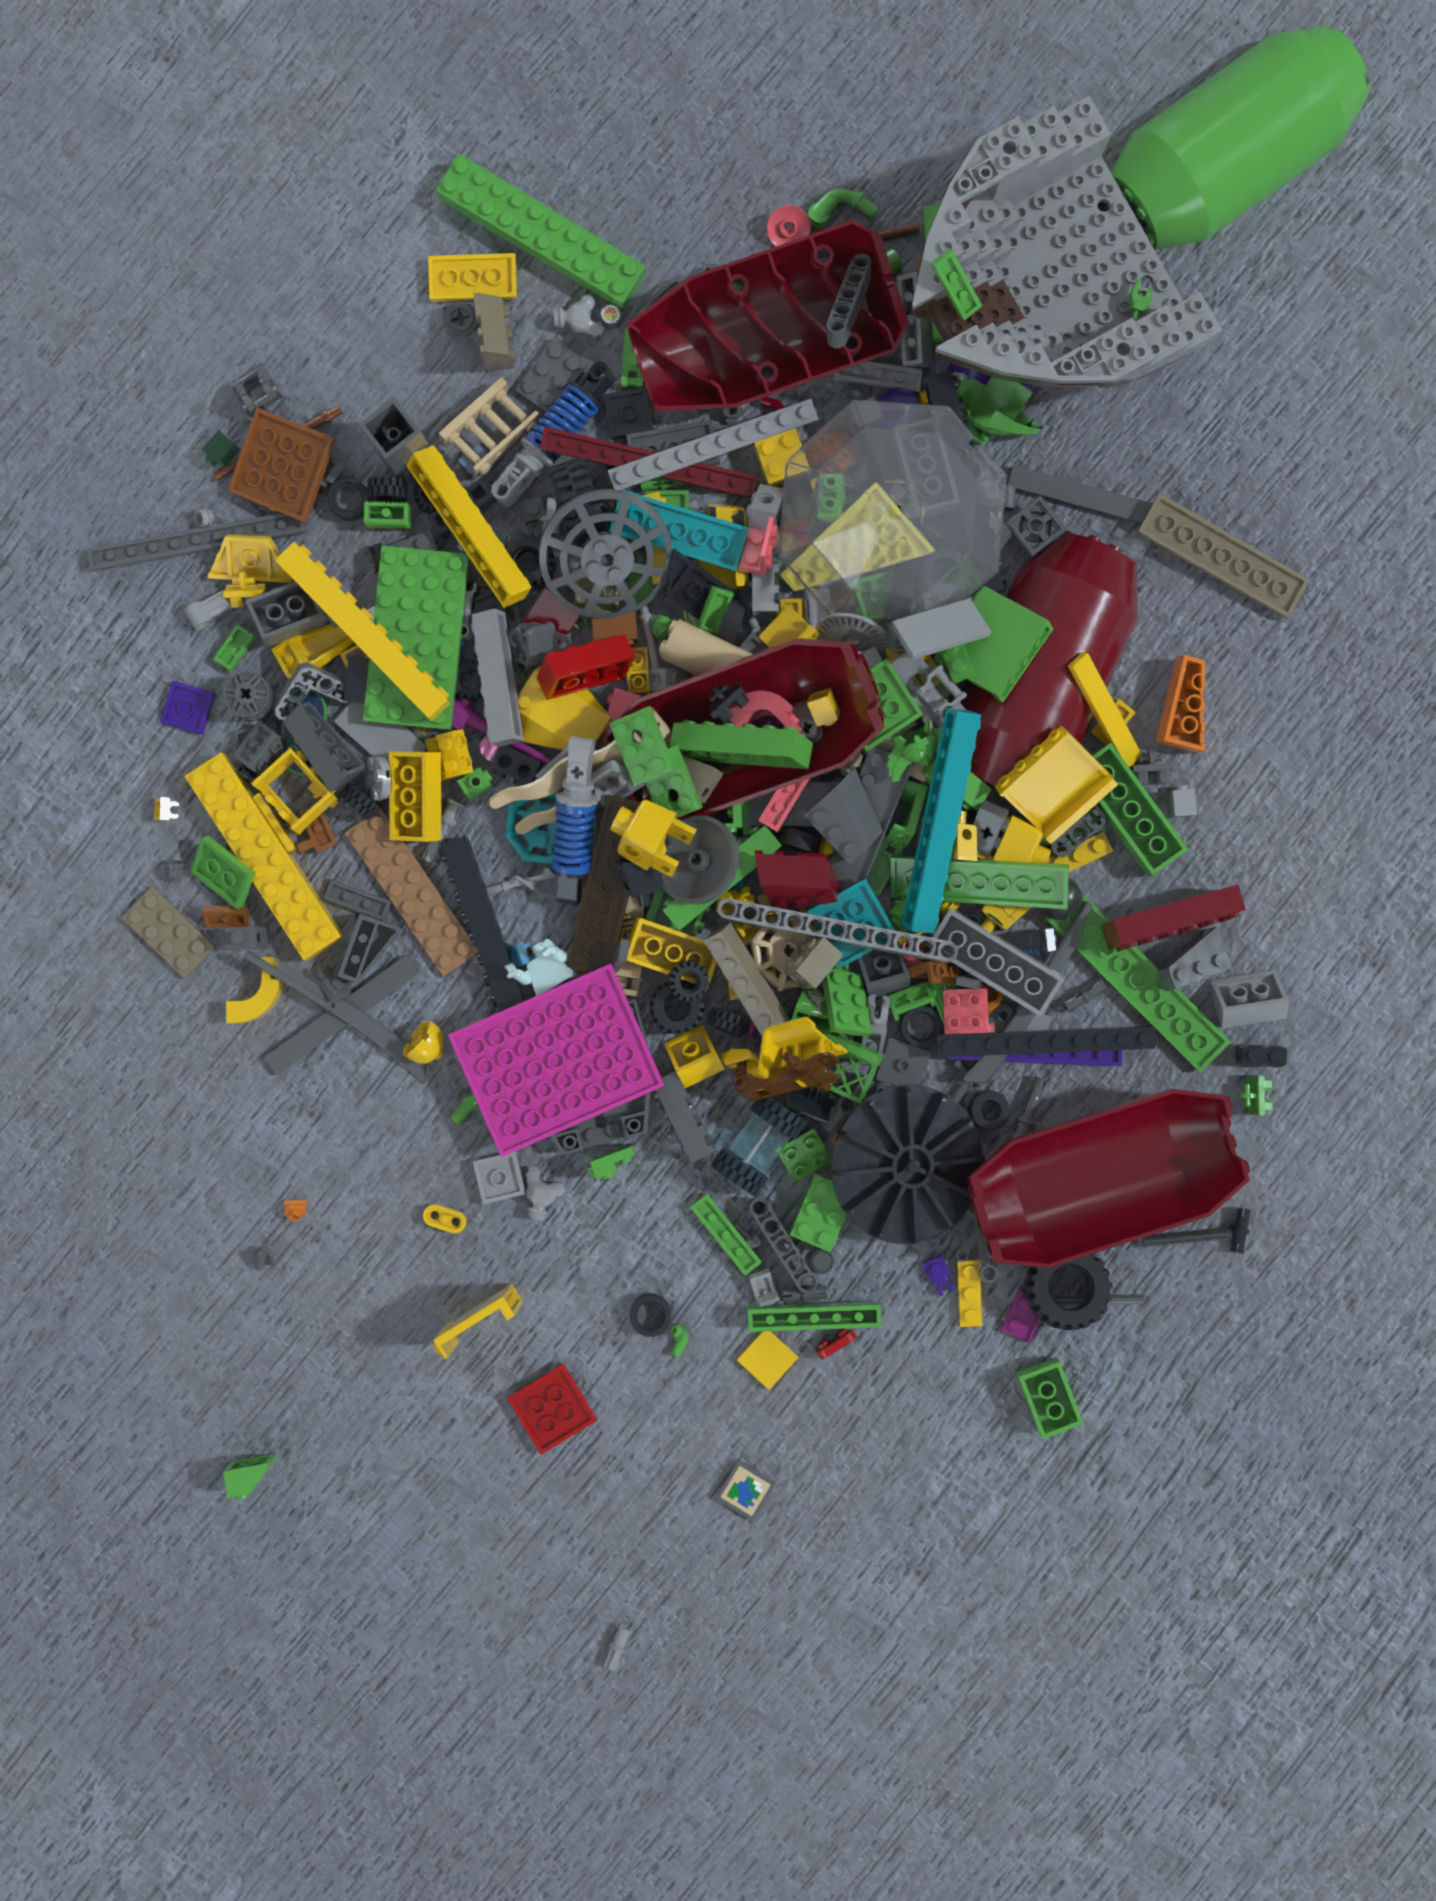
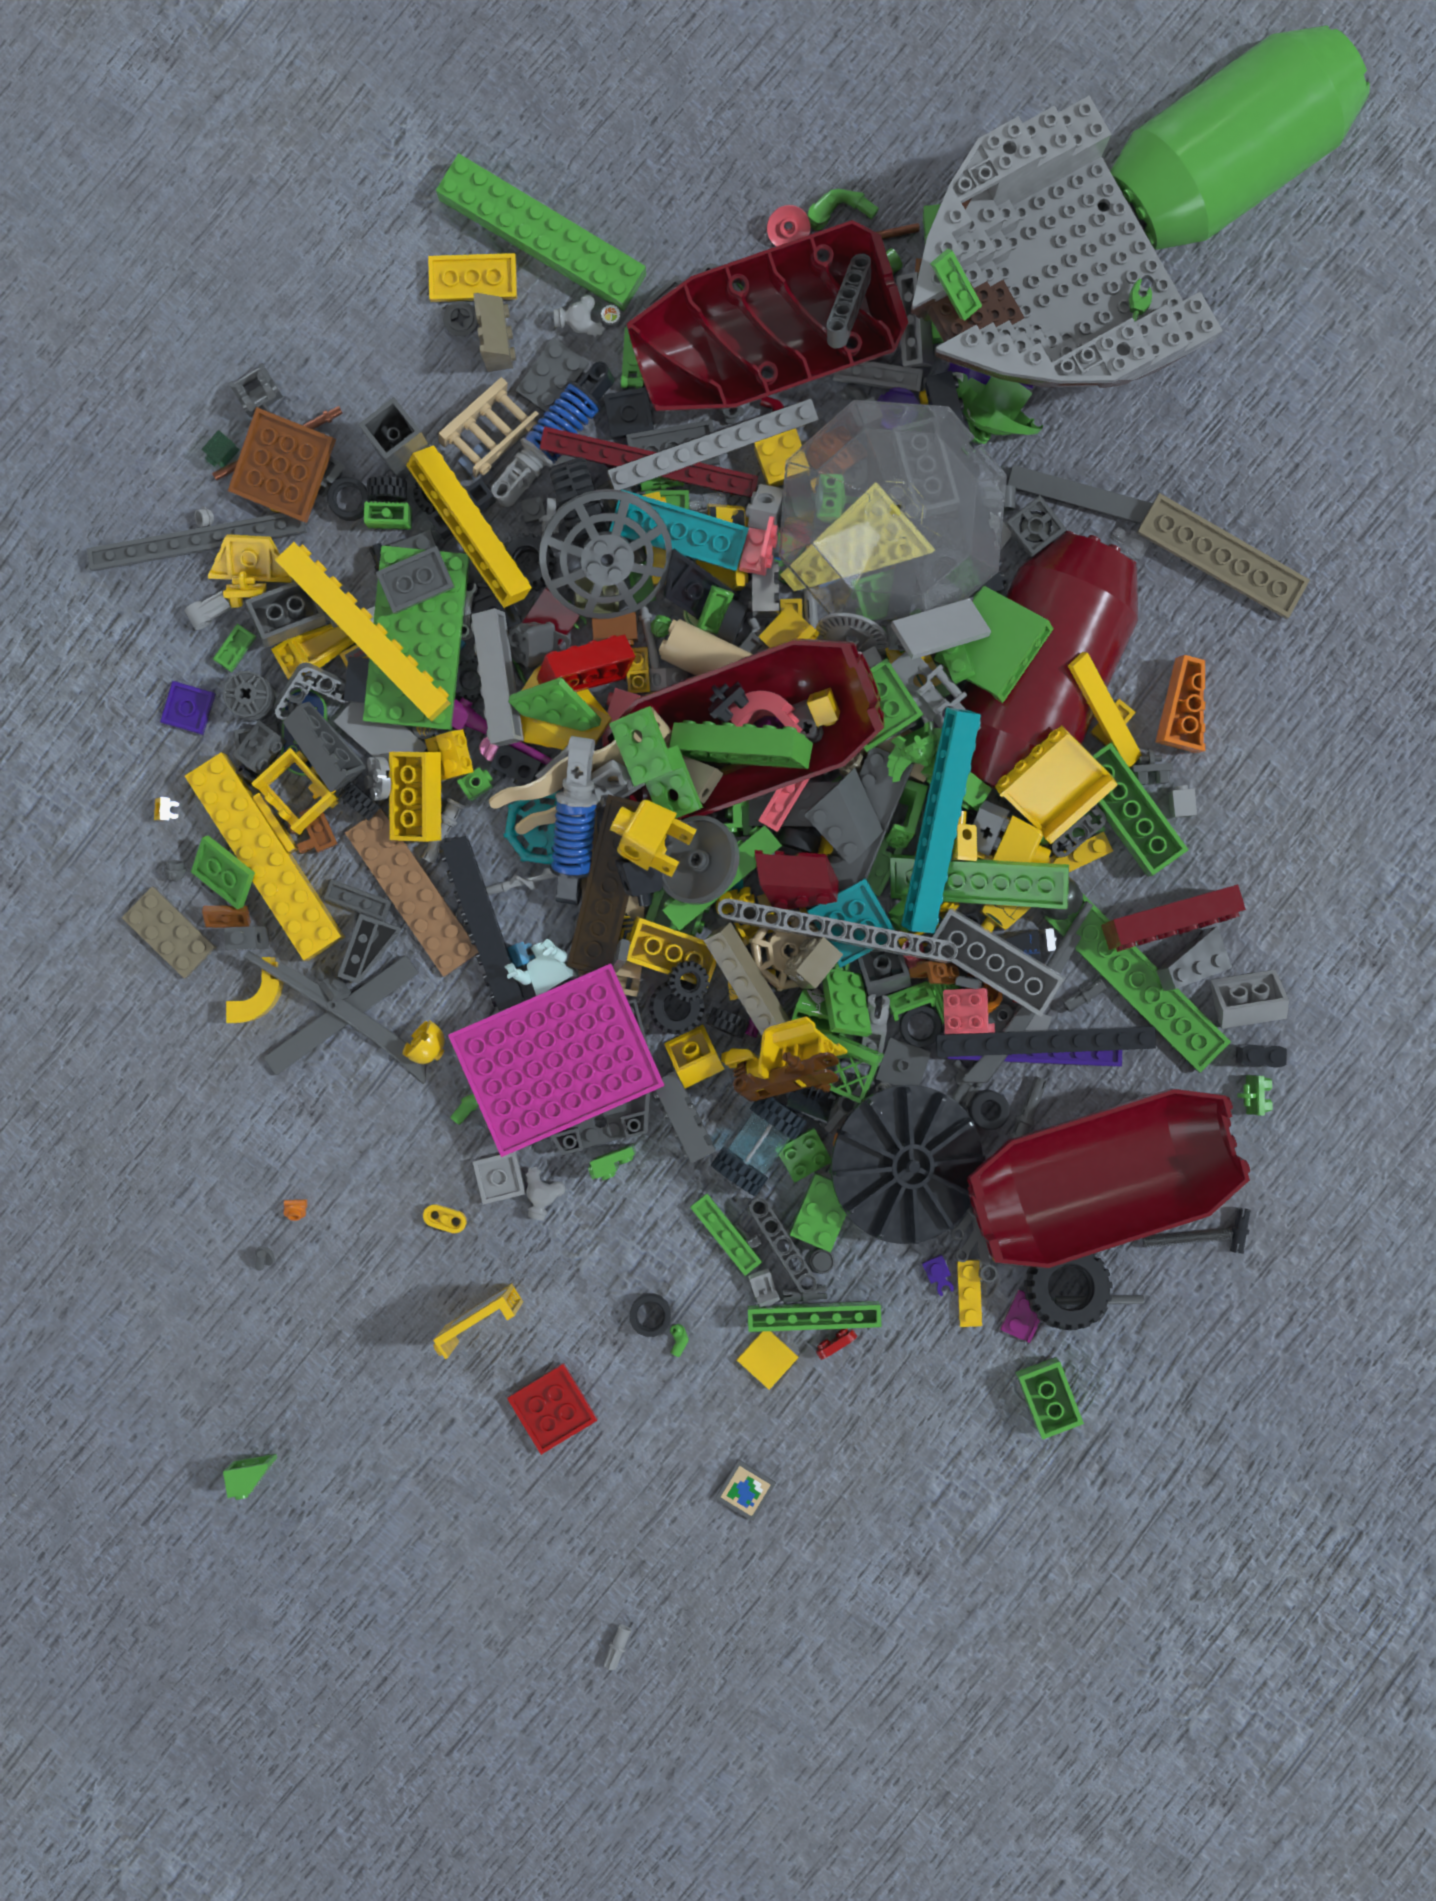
none -> dark grey plate [376,546,455,614]
none -> bright green plate [508,677,602,731]

